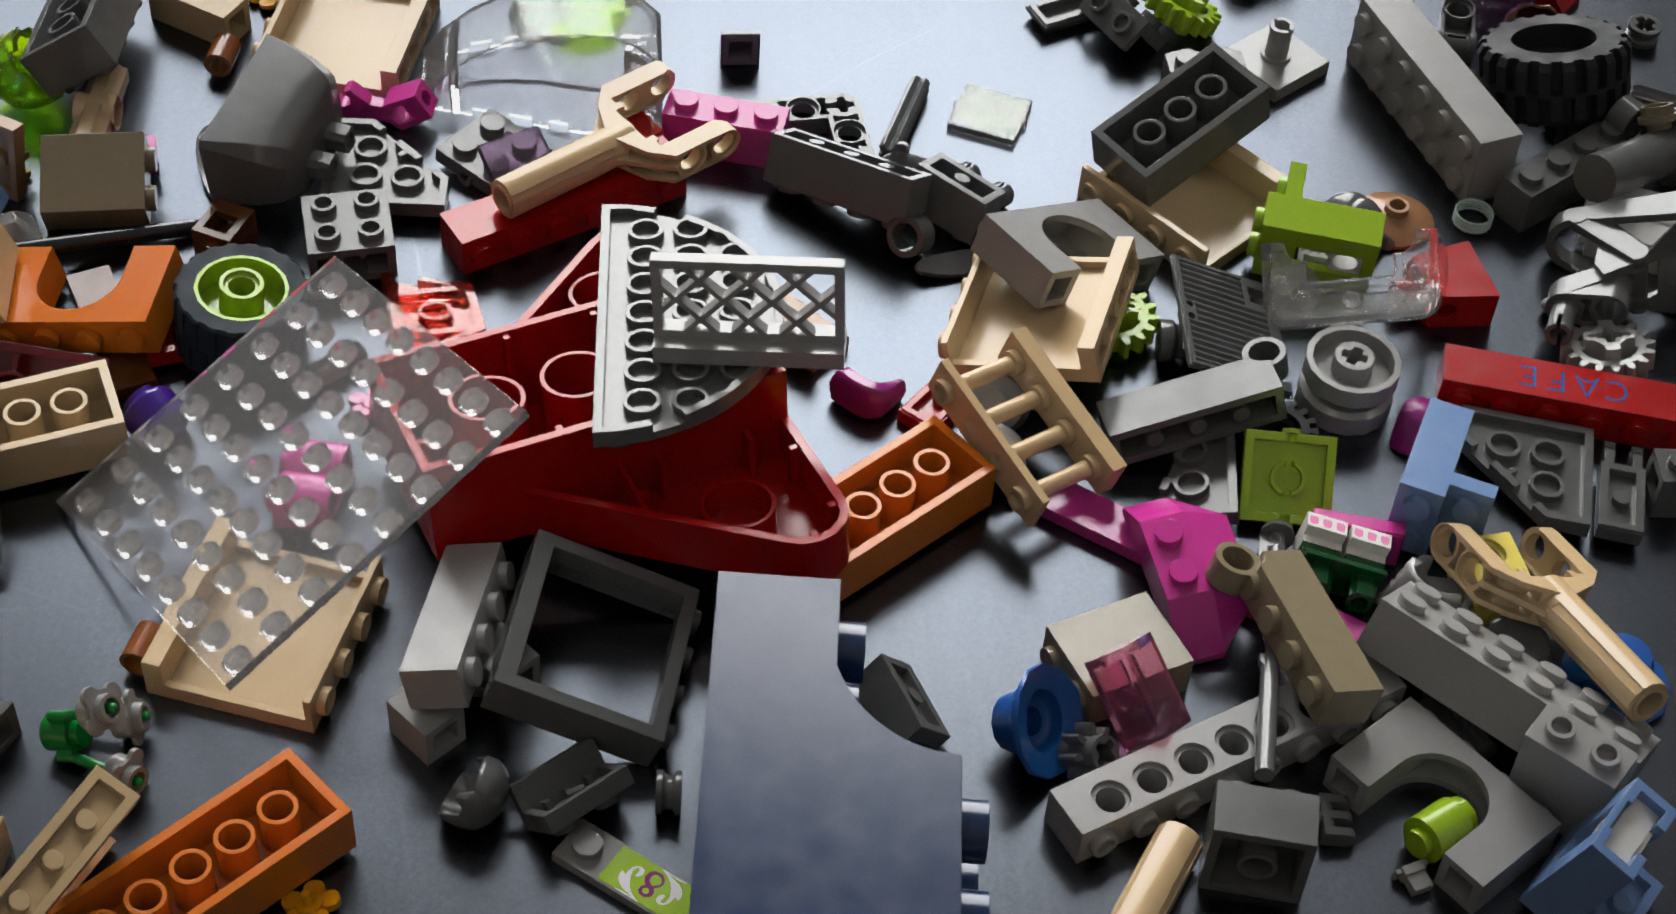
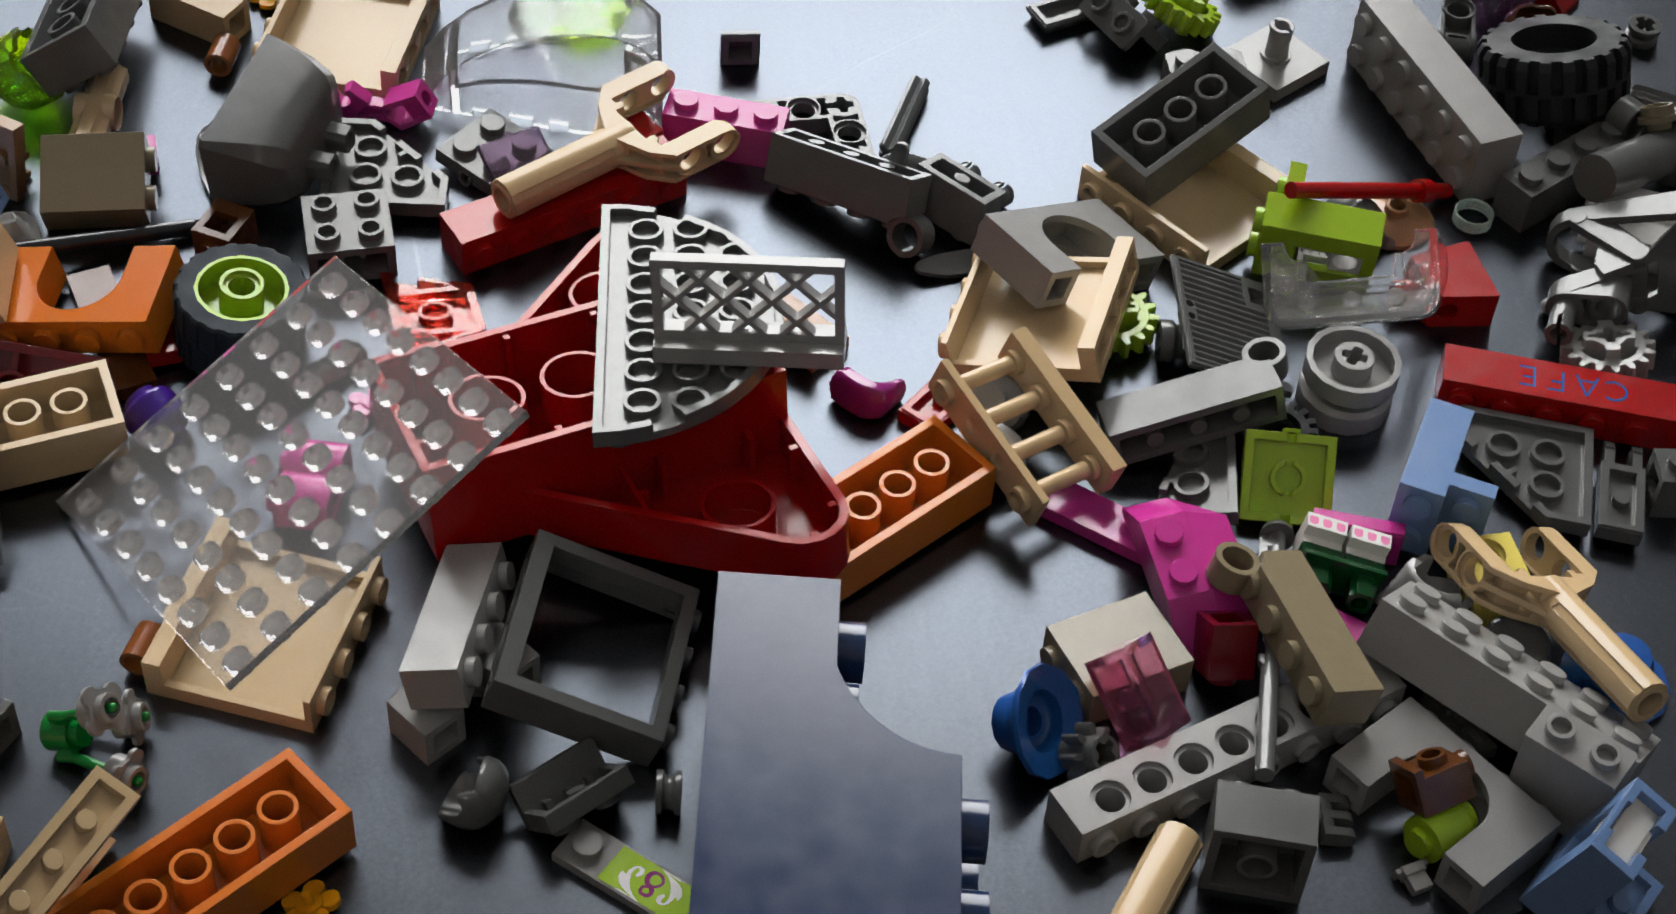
dark grey panel [848,653,951,749] -> none
clear smoke piece [947,84,1033,146] -> none
magenta hair [1389,396,1430,456] -> none
none -> dark red brick [1193,610,1259,686]
none -> red bar [1284,179,1453,203]
none -> reddish brown brick [1388,747,1476,819]

